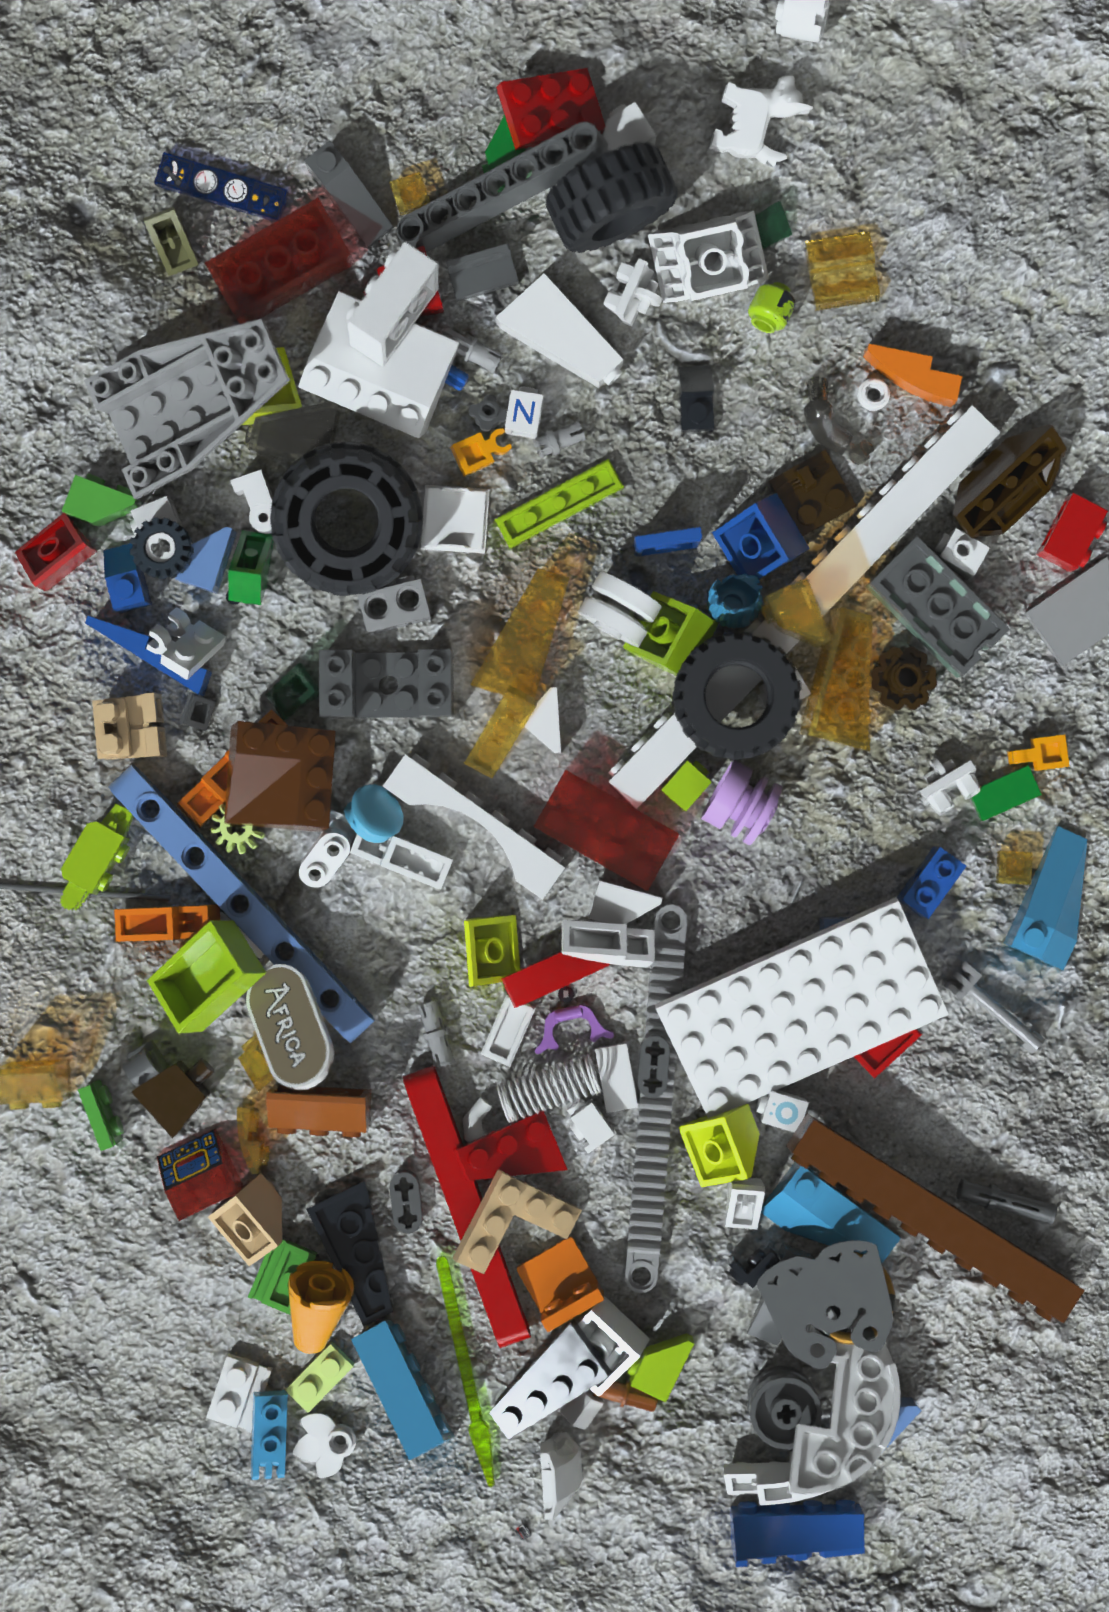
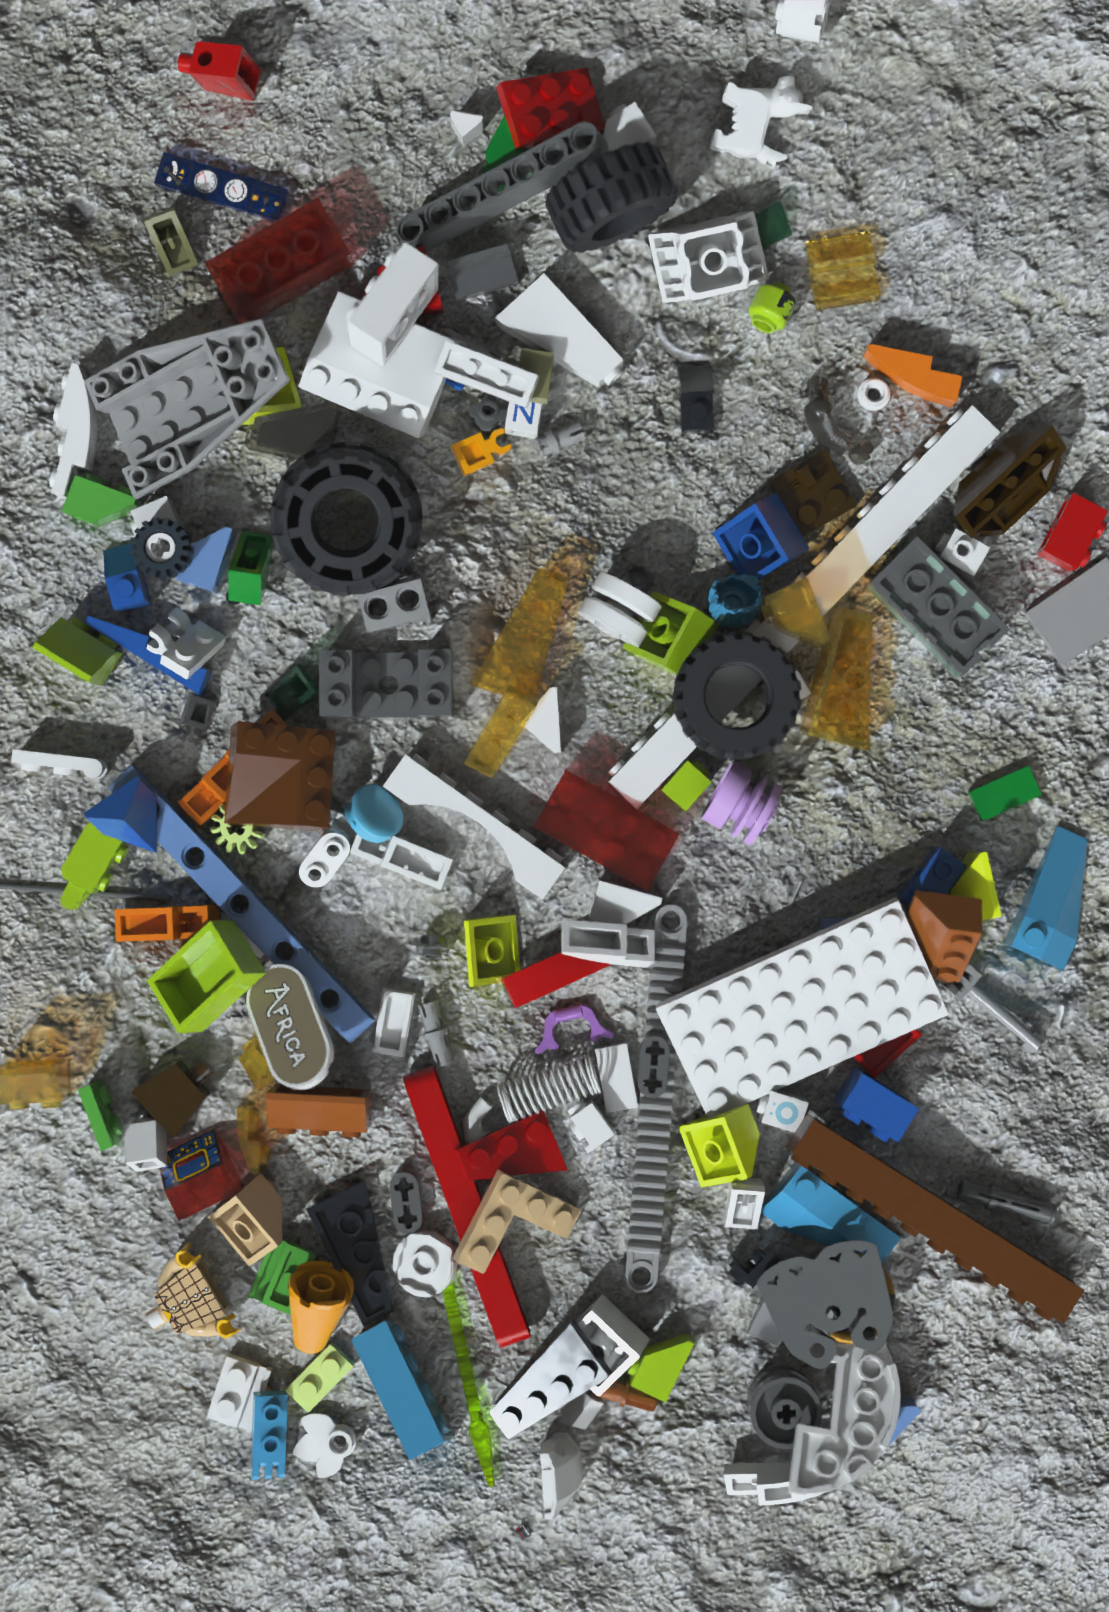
red slope [15,513,97,592] -> none
tan hips [92,692,167,760] -> none
dark grey leg [122,1039,170,1087] -> none
white leg [230,469,273,534] -> none
dark grey slope [304,140,393,248] -> none
clear yellow plate [389,172,430,216] -> none
white piece [421,485,490,554] -> none
white tile [481,994,536,1067] -> none
lime tile [495,459,624,549] -> none
orange bracket [517,1236,605,1333] -> none
black piece [558,986,574,1003] -> none
white hips [604,258,662,326] -> none
blue tile [633,527,702,557] -> none
blue wedge [730,1500,865,1568] -> none
dark brown plant [870,646,937,711] -> none
white hips [920,758,981,816] -> none
clear yellow plate [996,851,1033,885] -> none
light orange plate [1007,734,1070,771] -> none
none -> white plate [11,749,109,779]
none -> lime slope [32,616,123,686]
none -> white slope [50,363,97,499]
none -> blue slope [84,776,157,853]
none -> white brick [124,1118,168,1171]
none -> tan torso [146,1243,241,1338]
none -> red torso [178,41,261,101]
none -> white tile [372,987,416,1057]
none -> white tile [393,1230,457,1297]
none -> dark grey plate [416,935,449,959]
none -> white plate [434,341,539,408]
none -> white slope [450,110,484,147]
none -> olive slope [518,348,554,404]
none -> blue piece [834,1066,919,1142]
none -> dark orange slope [905,890,982,983]
none -> neon yellow slope [947,851,1002,920]

